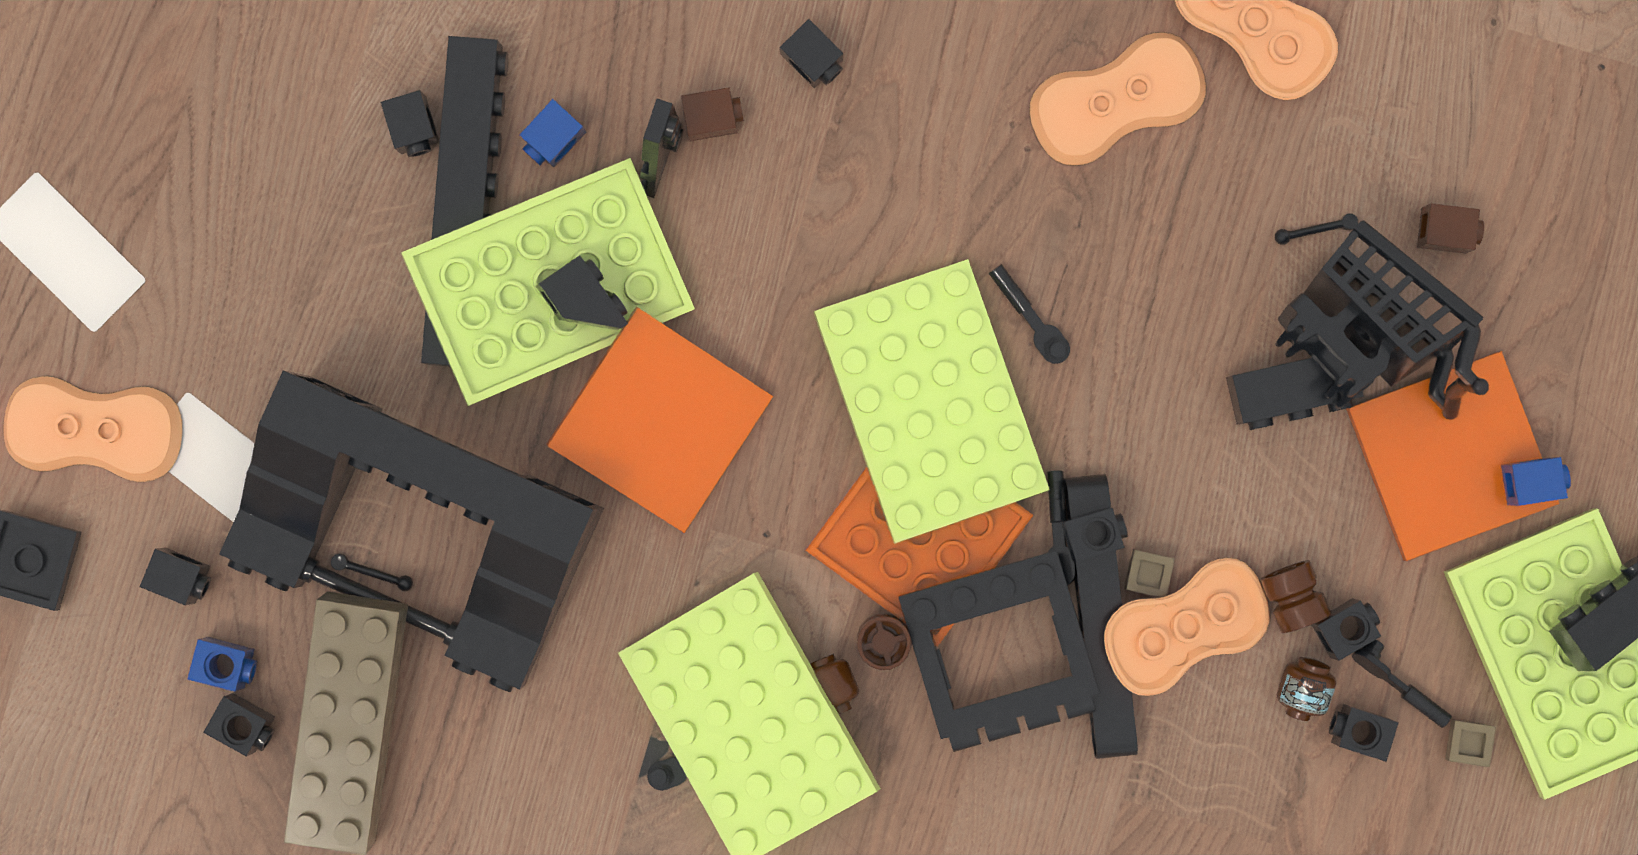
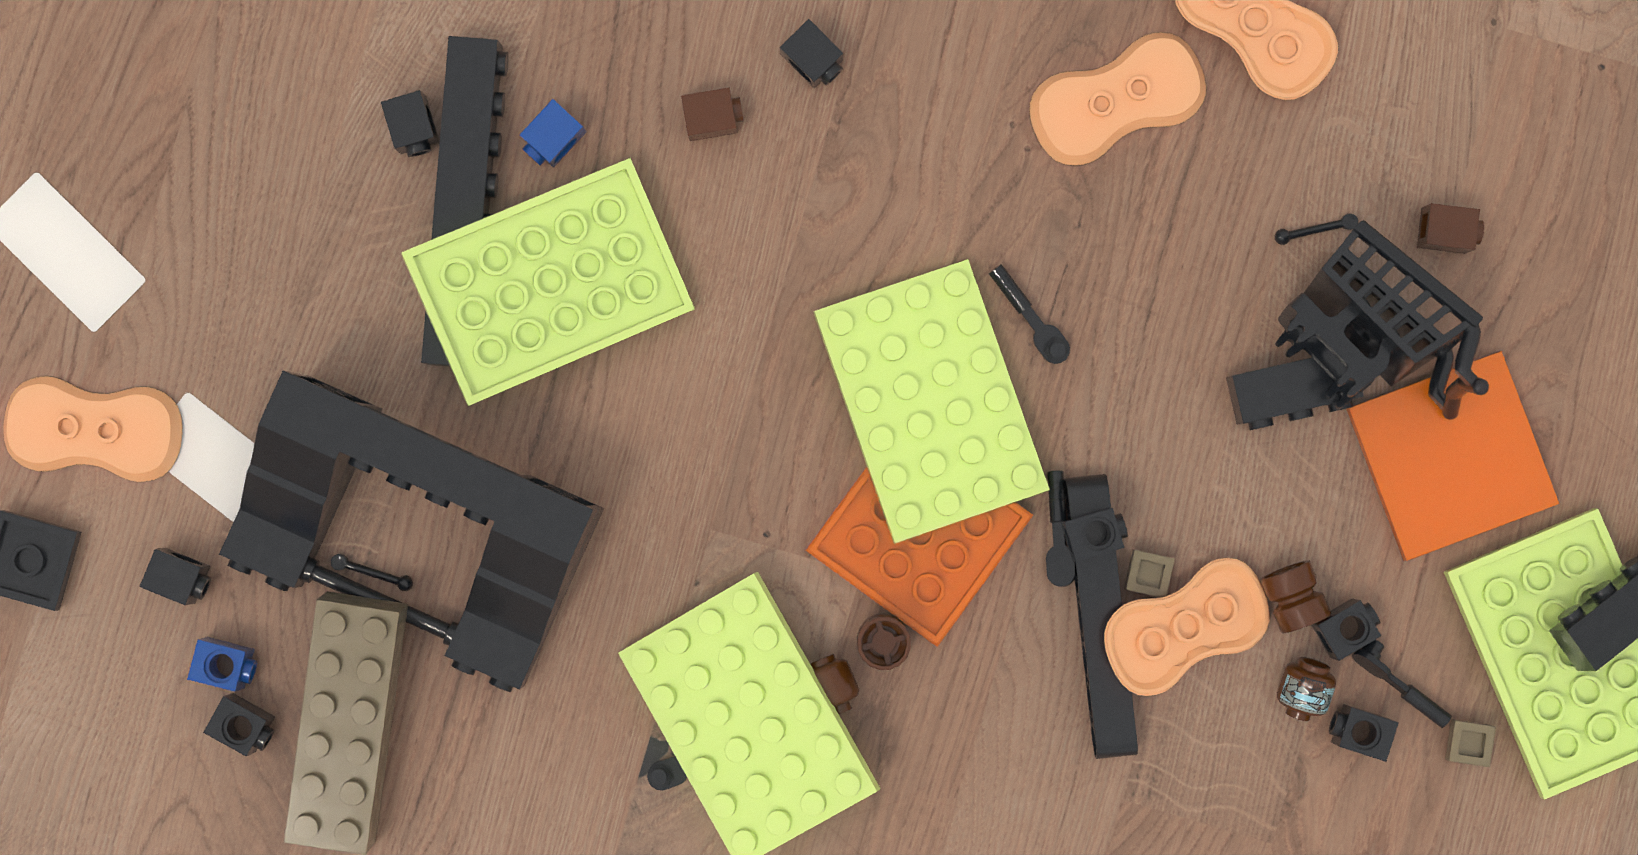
black slope [535,255,628,330] -> none
orange tile [546,307,773,533] -> none
black wing [640,99,684,198] -> none
black hinge [898,550,1100,752] -> none
blue brick [1501,457,1571,506] -> none

